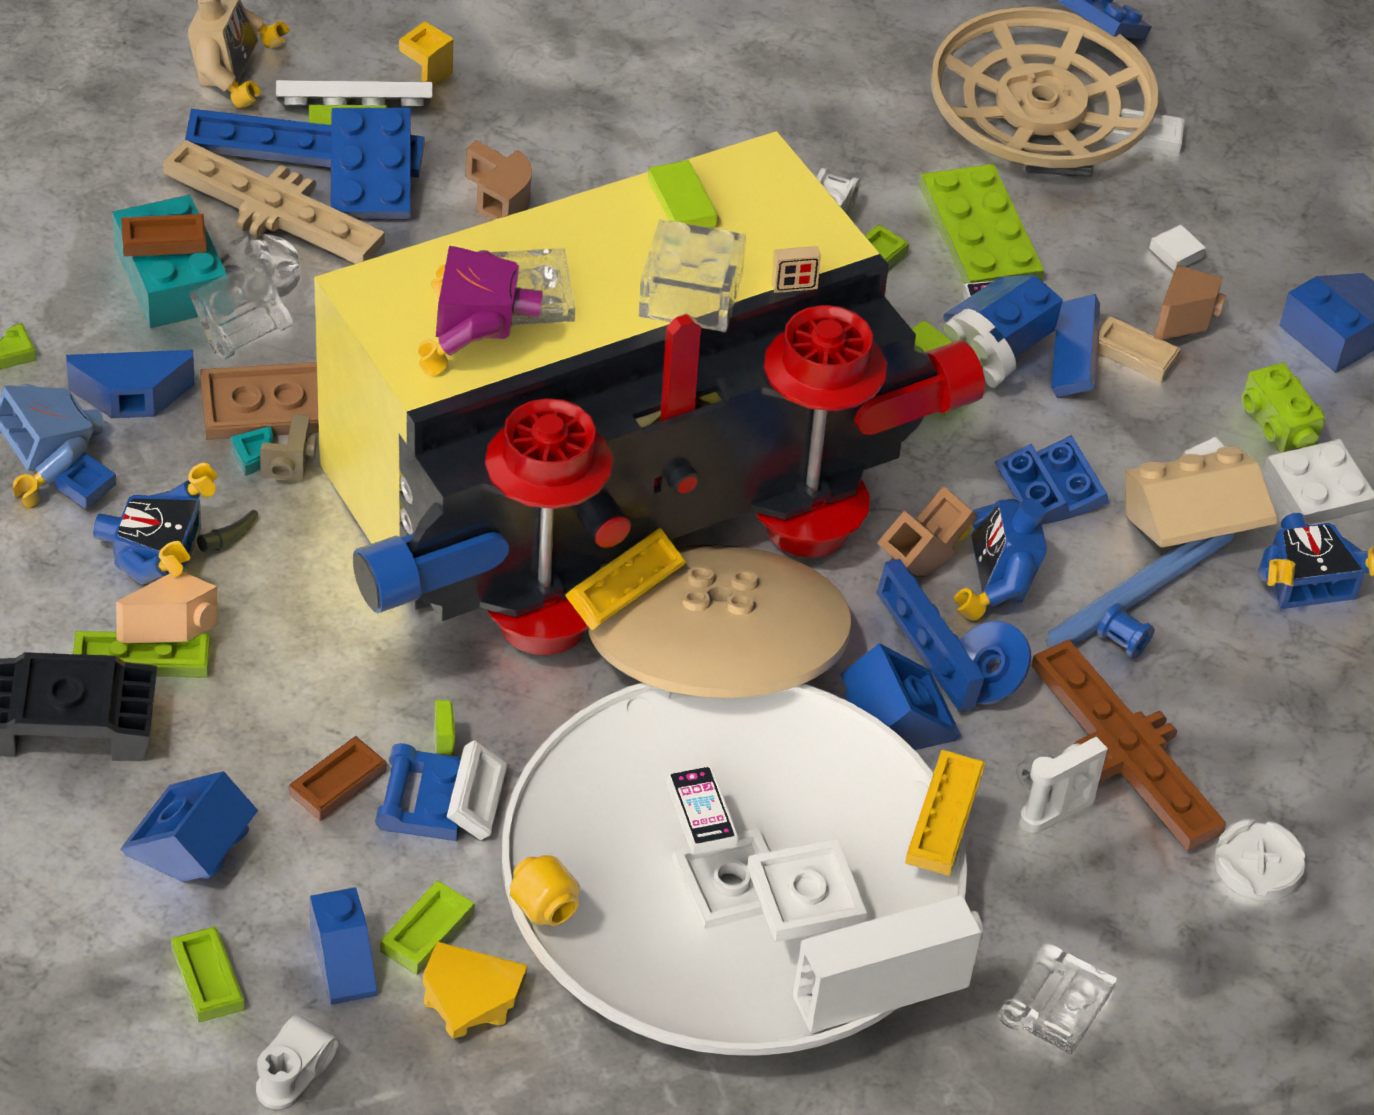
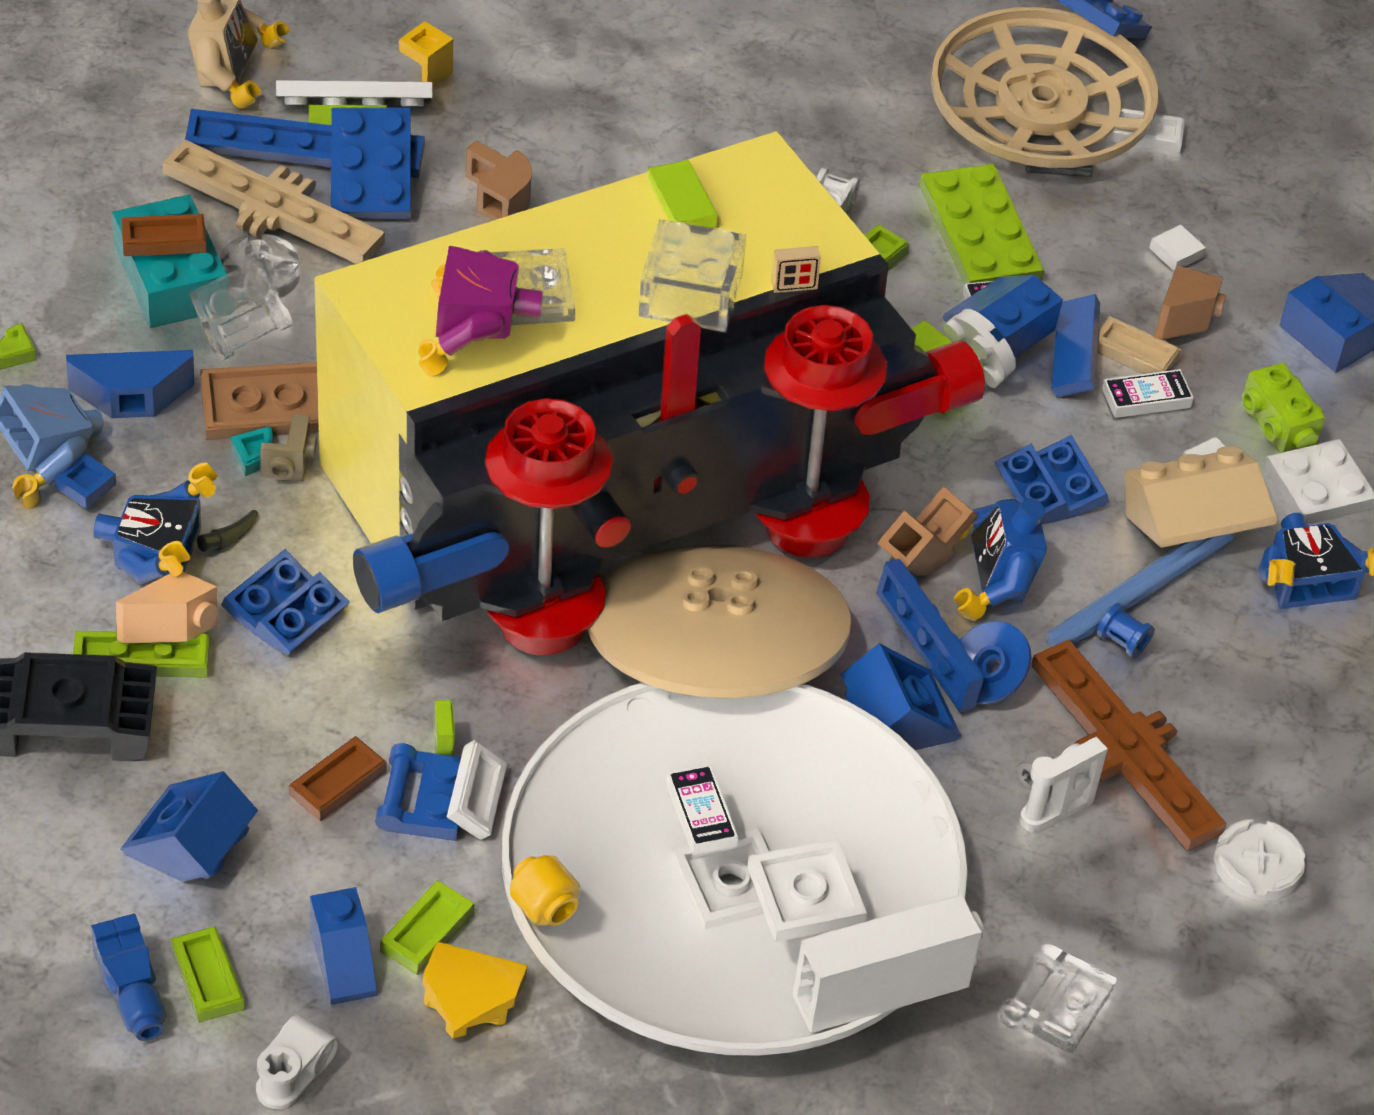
yellow plate [565,528,687,631] -> none
yellow plate [905,750,986,876] -> none
none -> blue piece [91,913,167,1041]
none -> blue slope [221,549,350,655]
none -> tile [1102,369,1194,418]

